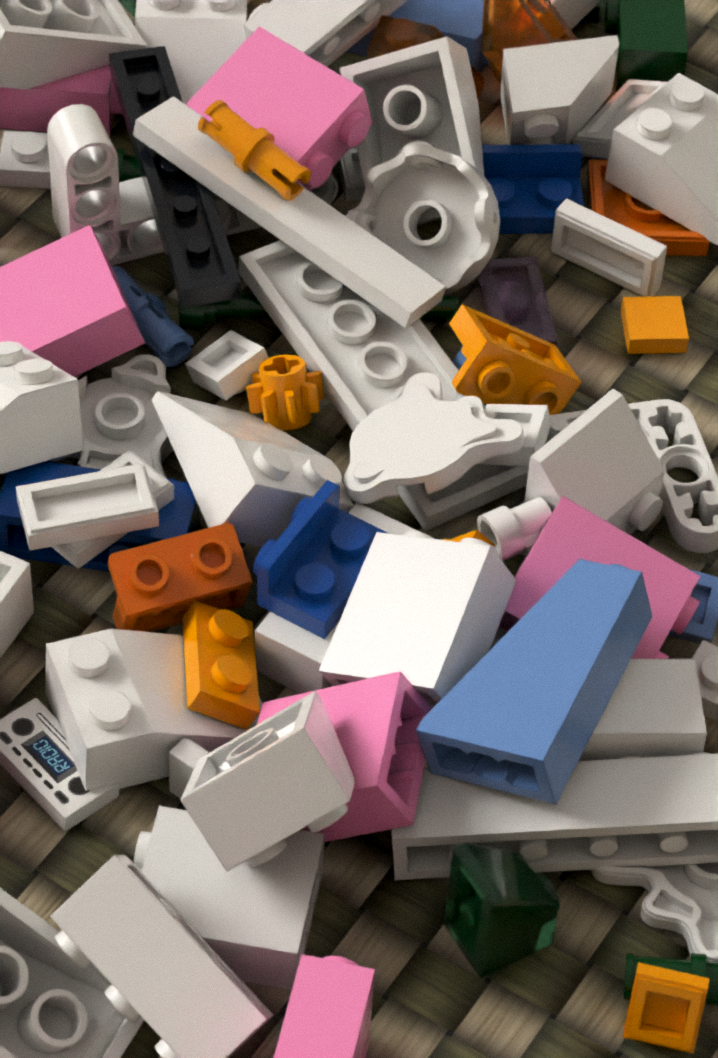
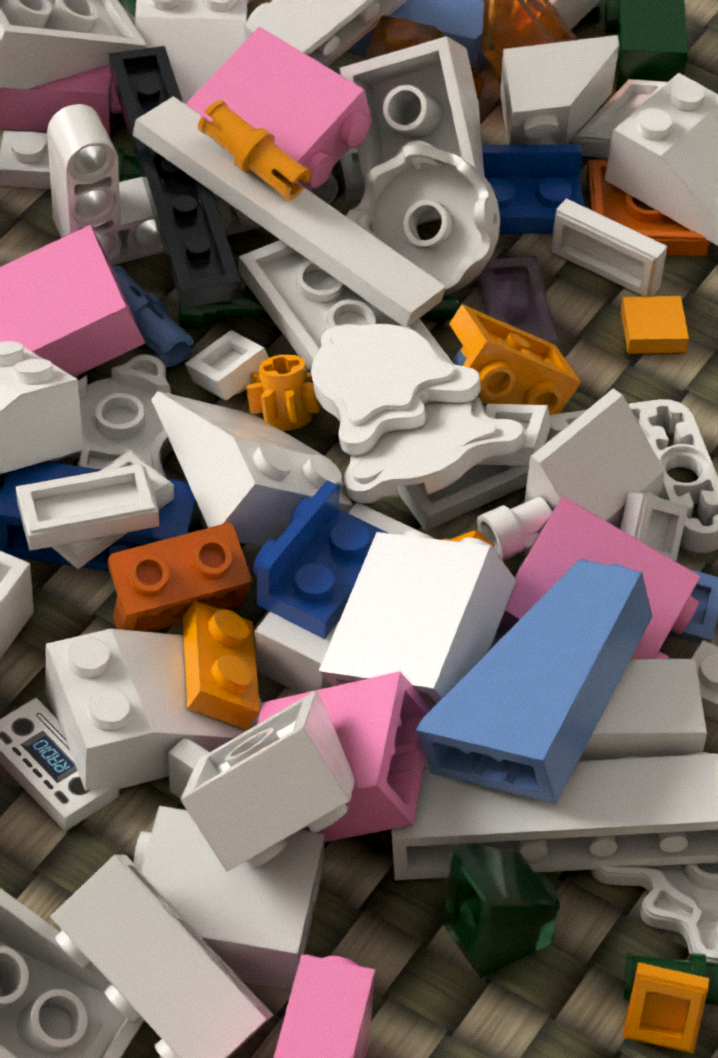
none -> white tile [311,324,481,456]
none -> white tile [620,491,688,562]

